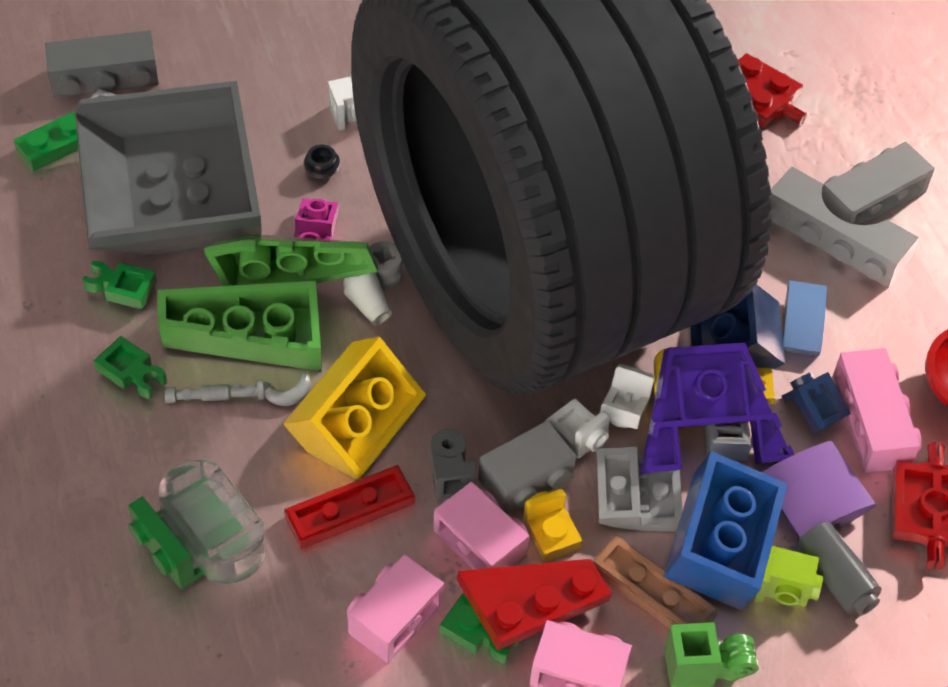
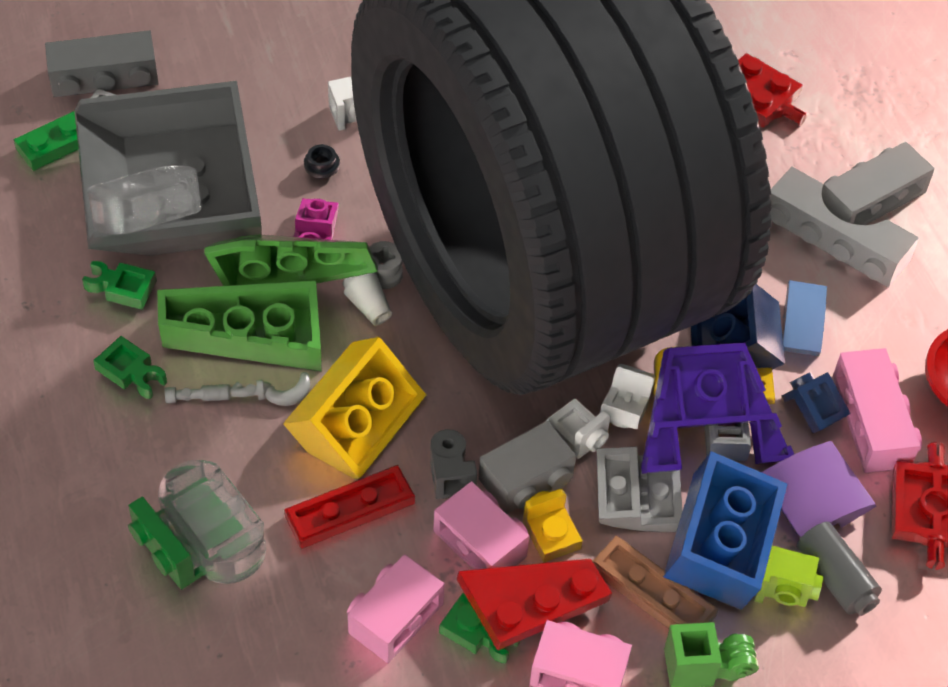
none -> clear brick [88,166,202,234]

